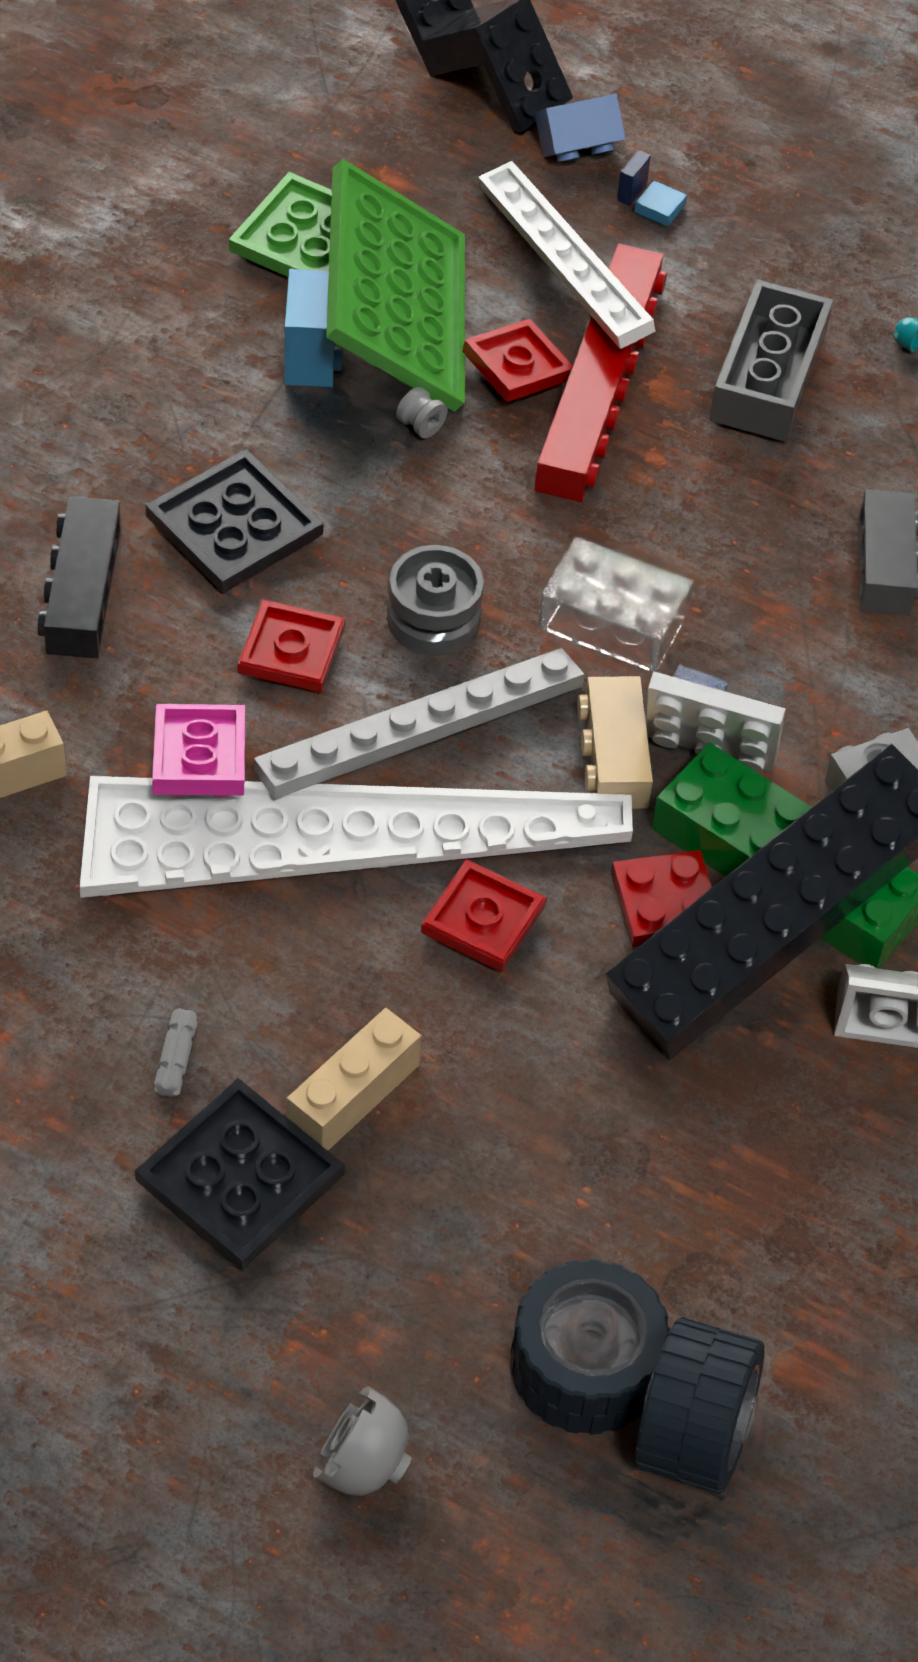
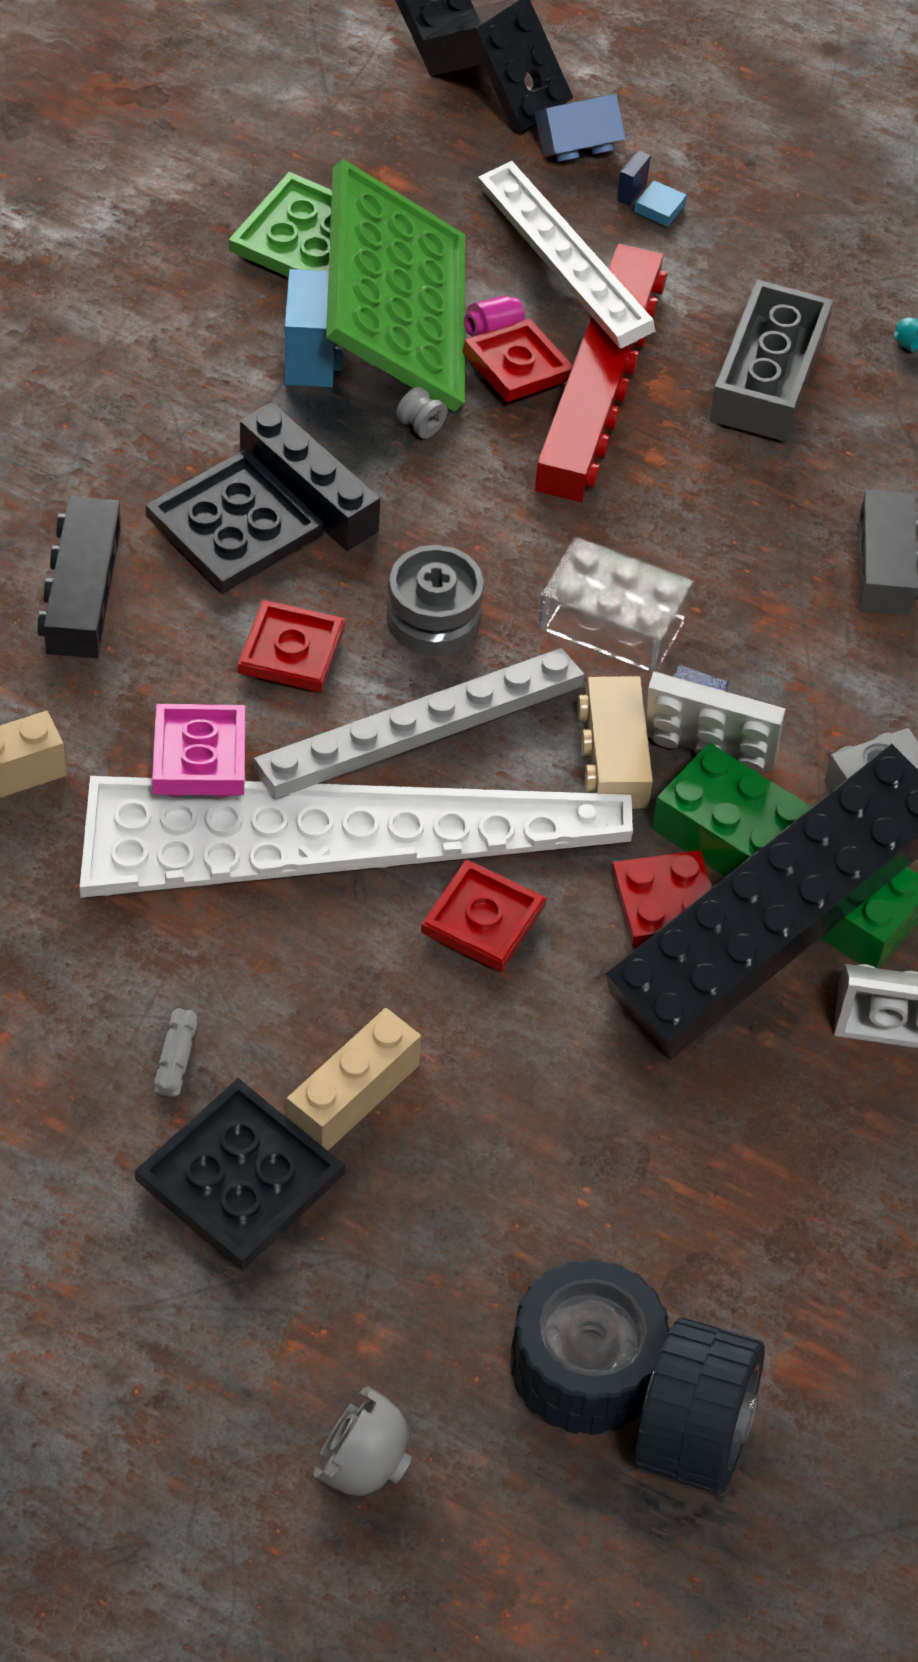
none -> black brick [240,402,380,551]
none -> dark pink brick [464,295,525,337]

